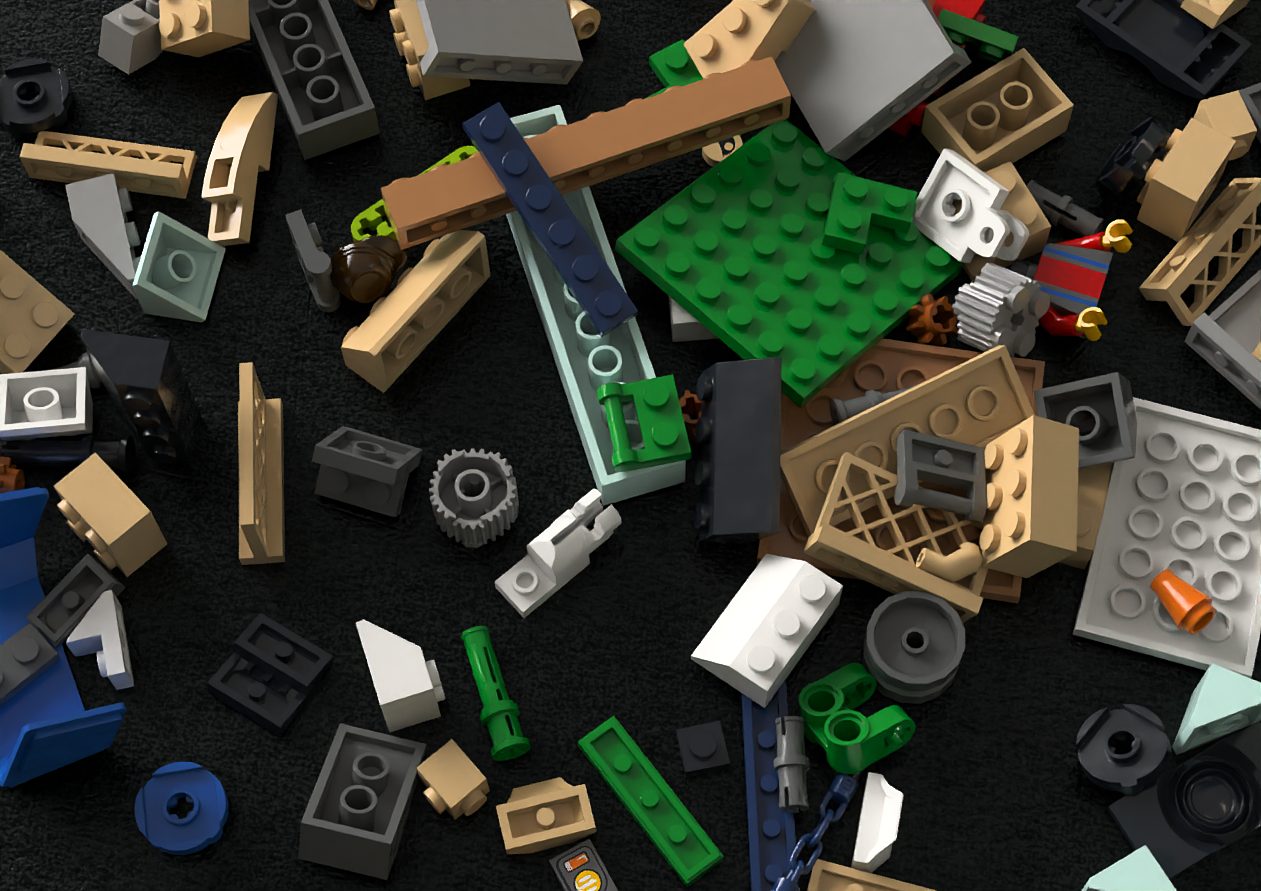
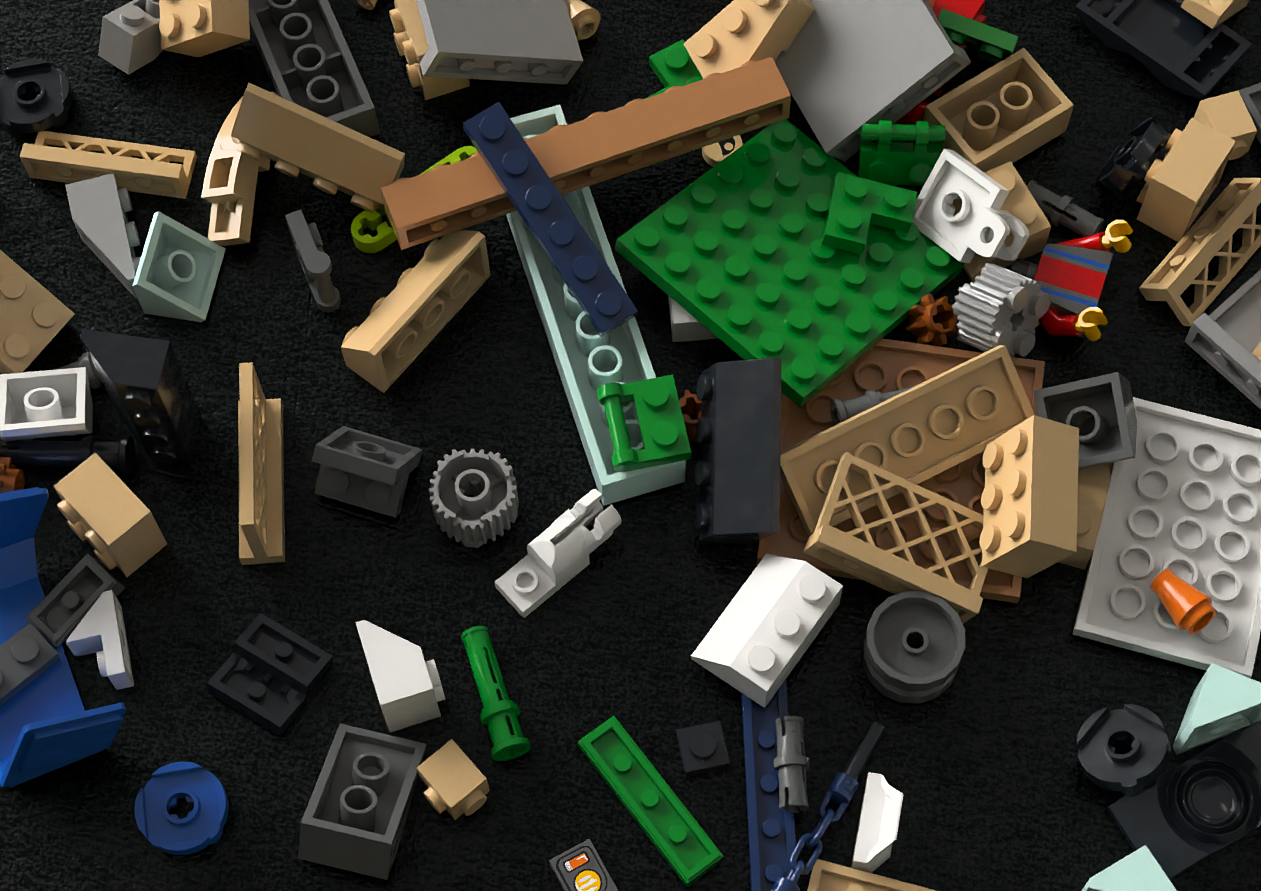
dark brown hat [330,235,407,304] -> none
tan slope [496,777,596,854] -> none
green piece [799,662,916,774] -> none
dark grey plate [894,430,987,523] -> none
tan arm [916,542,983,582] -> none
none -> tan slope [230,83,405,212]
none -> green plate [857,120,945,186]

